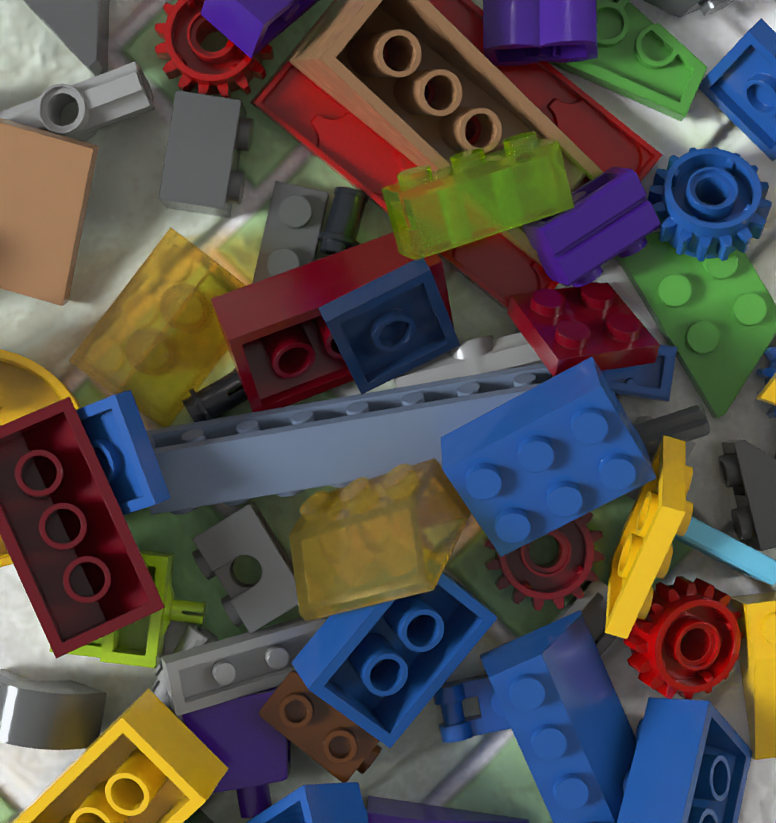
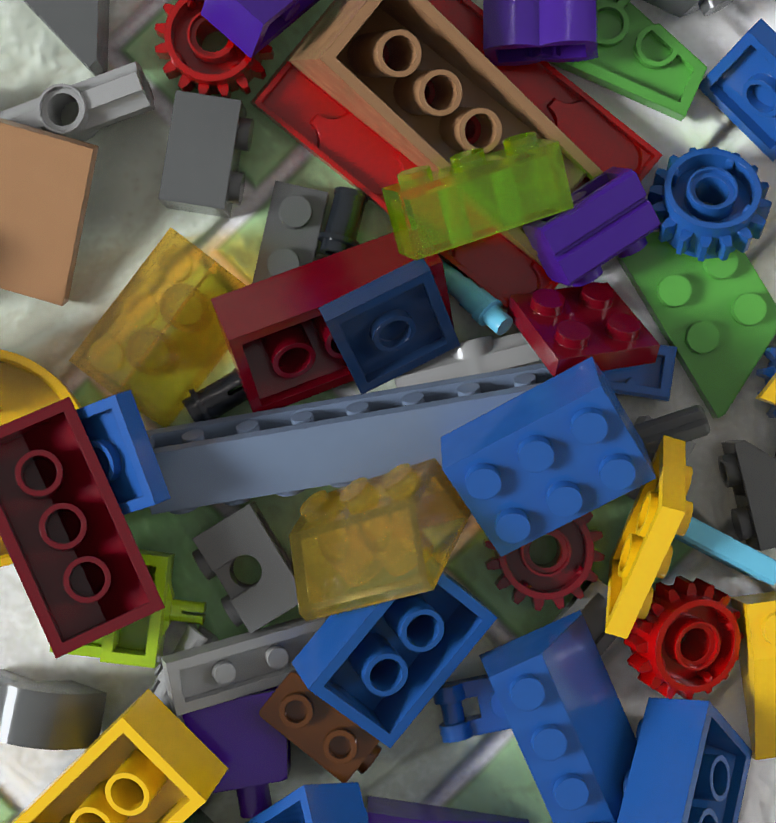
none -> medium azure animal [442,260,513,335]

